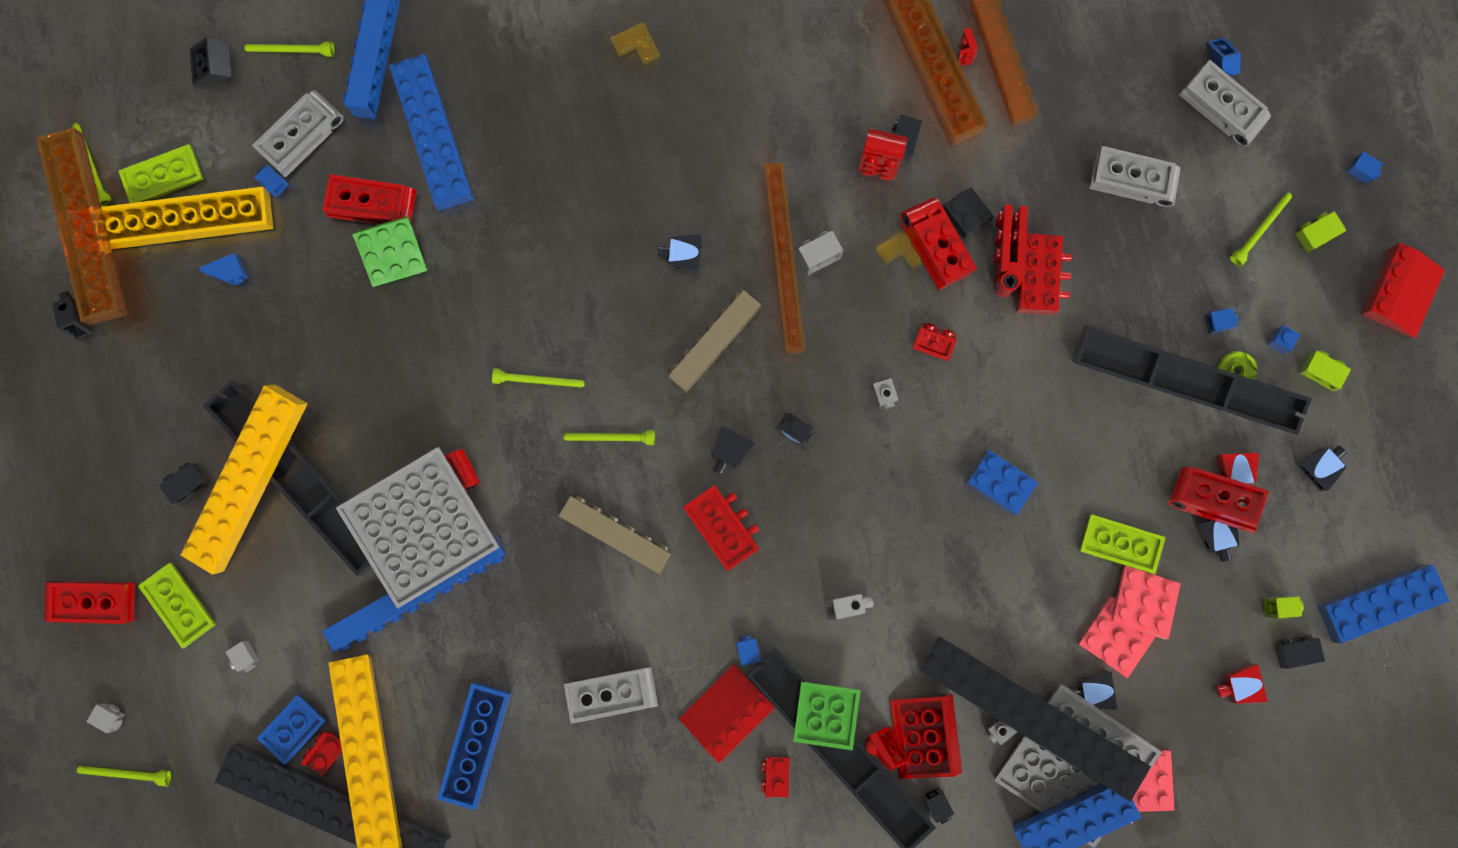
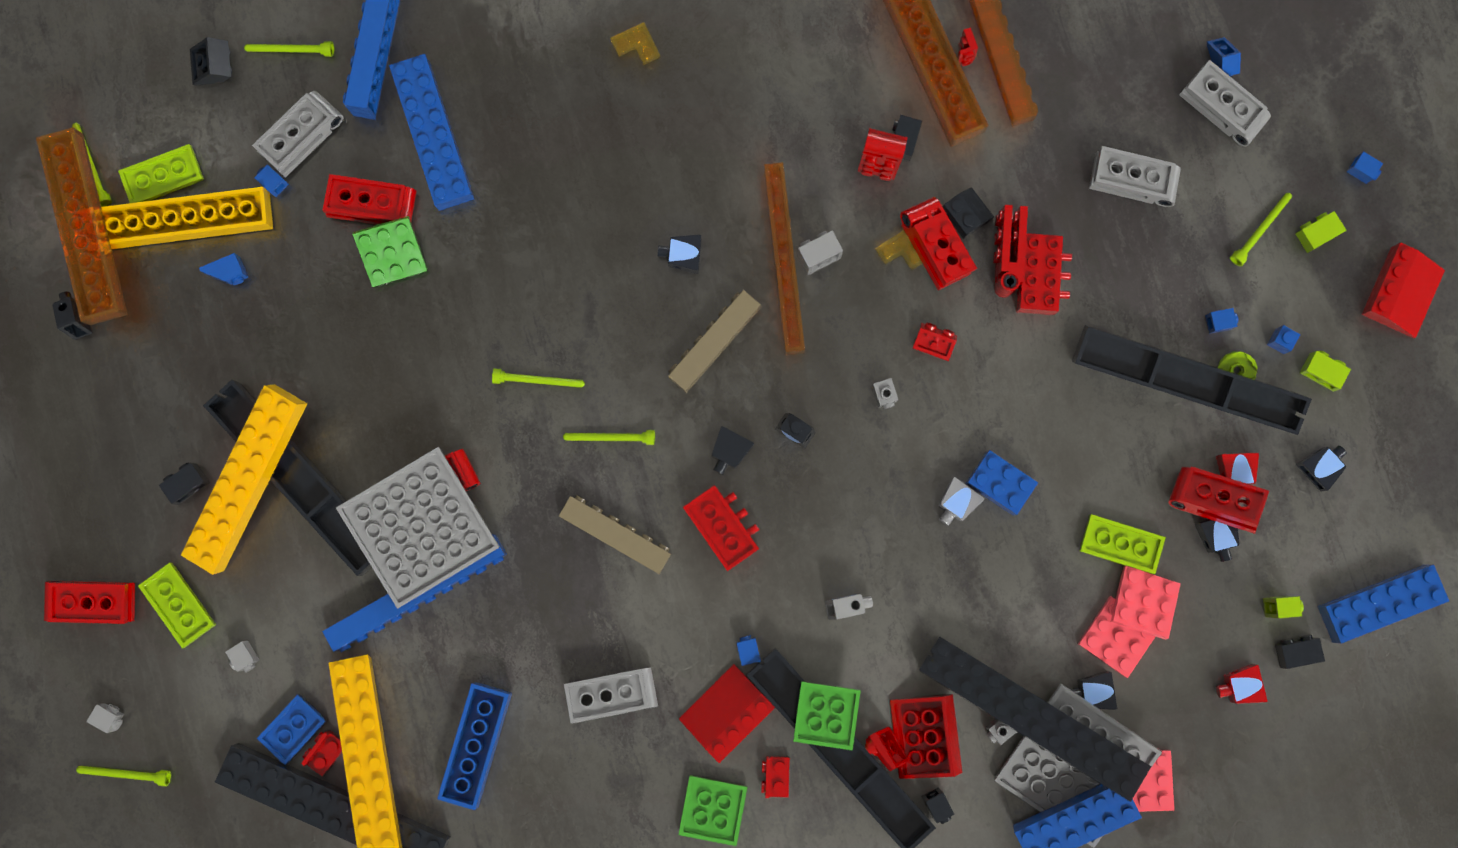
none -> bright green plate [679,775,747,846]
none -> light grey torso [938,477,985,526]

